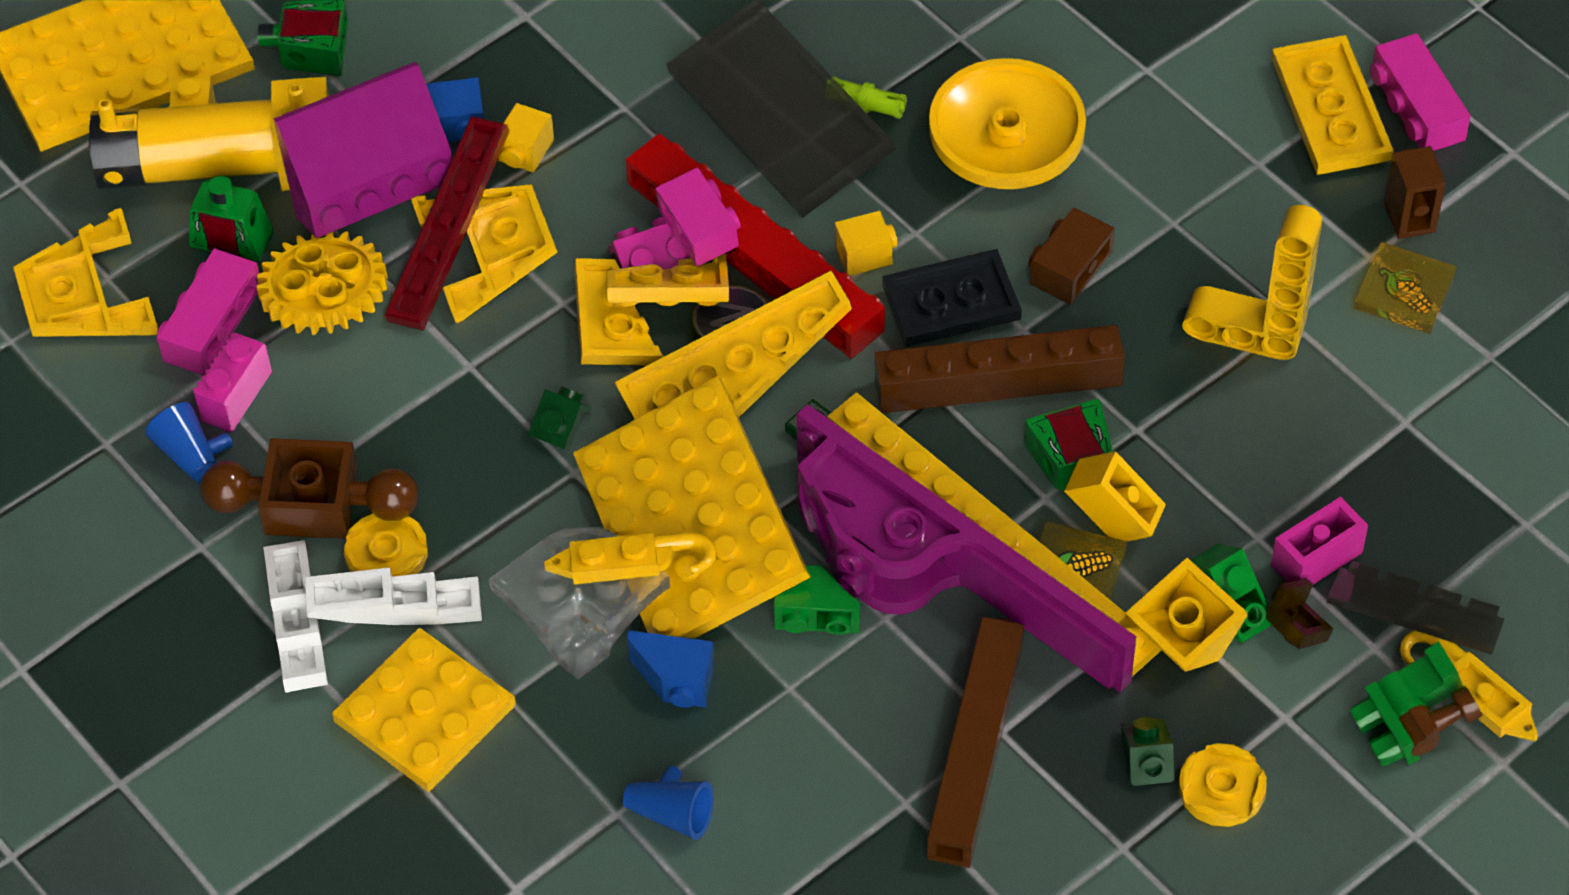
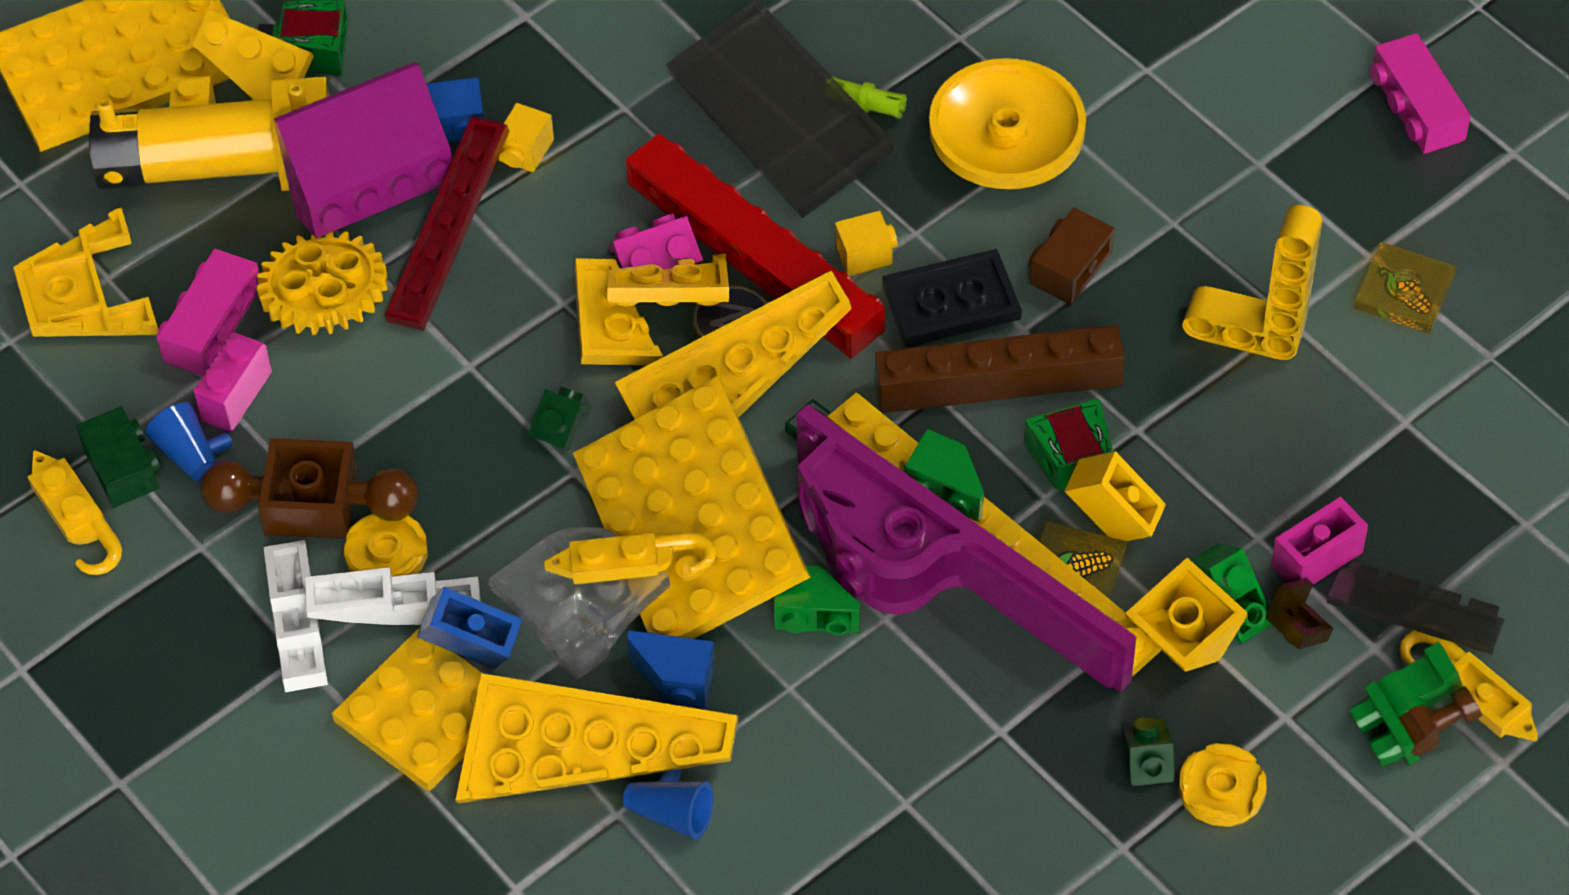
green torso [189,176,273,262] -> none
yellow wing [411,184,558,323] -> none
dark pink brick [655,167,741,267] -> none
reddish brown brick [927,617,1025,868] -> none
yellow plate [1271,35,1394,175] -> none
reddish brown brick [1384,146,1446,239] -> none
none -> yellow plate [27,451,123,575]
none -> dark green brick [76,406,161,508]
none -> yellow wing [192,10,314,100]
none -> blue brick [417,587,523,669]
none -> yellow wing [455,673,738,804]
none -> green slope [904,429,984,522]

